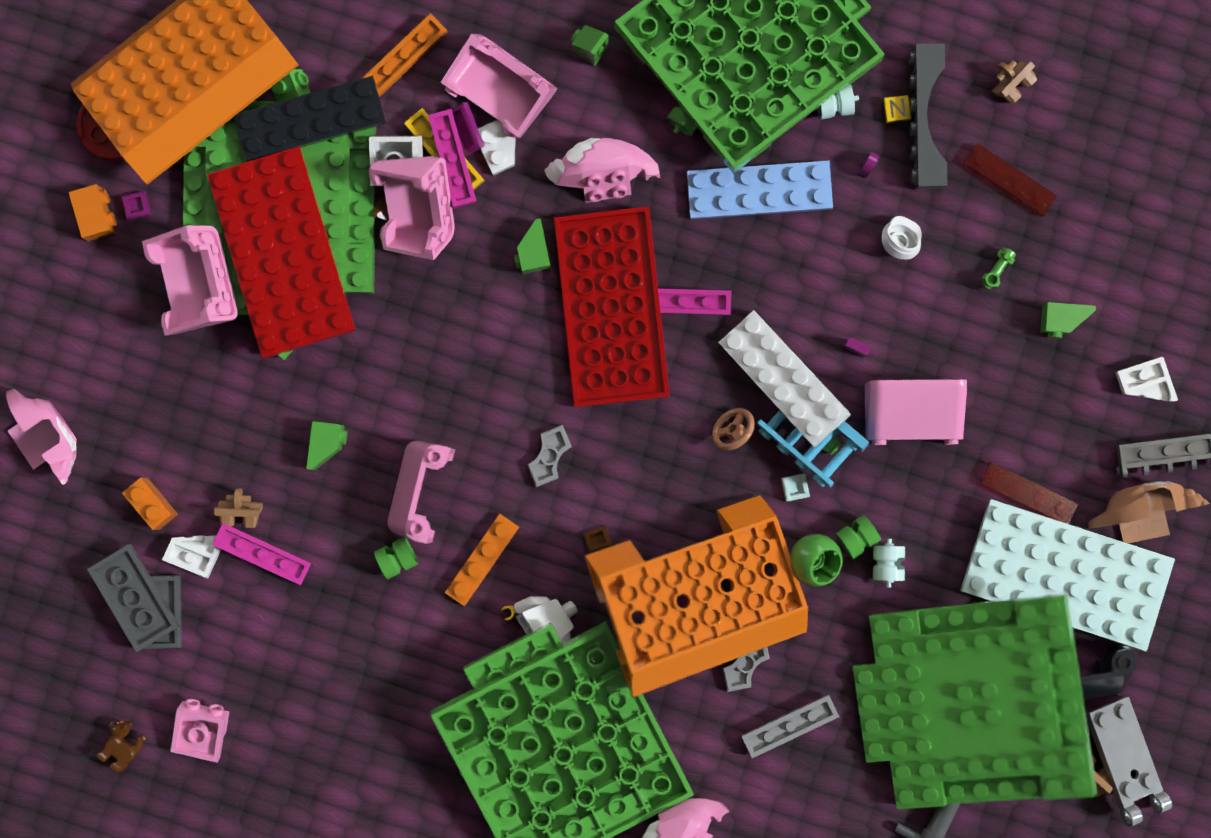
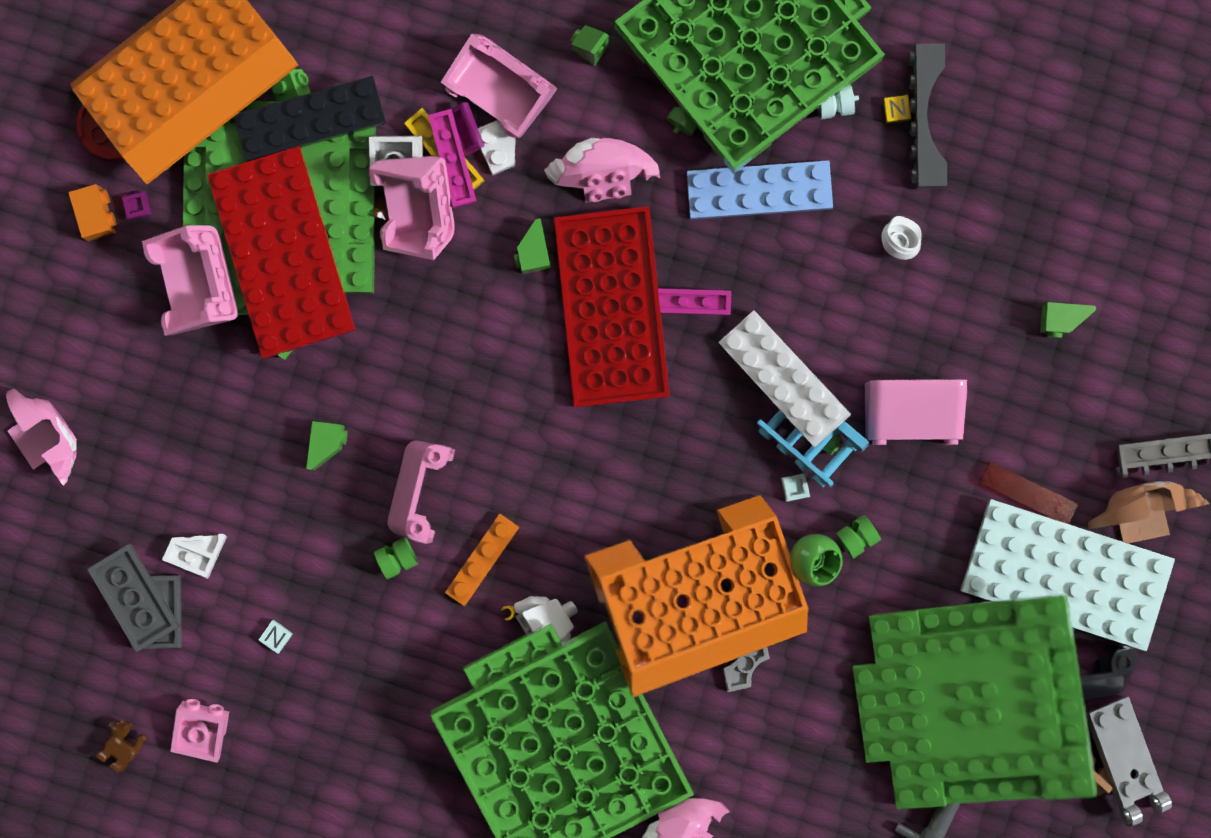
orange brick [122,478,178,530] -> none
dark pink plate [212,523,311,585] -> none
medium nougat hips [214,488,263,528] -> none
orange plate [363,13,448,97] -> none
light grey tile [528,425,572,487] -> none
reddish brown slope [583,525,613,554] -> none
nougat piece [712,408,755,451] -> none
light grey plate [741,694,839,758] -> none
magenta tile [842,337,871,357] -> none
magenta tile [859,152,879,178] -> none
light aqua wheel [873,539,905,587] -> none
clear red plate [963,143,1057,217] -> none
bright green bar [981,247,1016,290] -> none
medium nougat hips [991,60,1037,103] -> none
white wing [1115,357,1178,402] -> none
none -> light aqua tile [259,620,293,654]

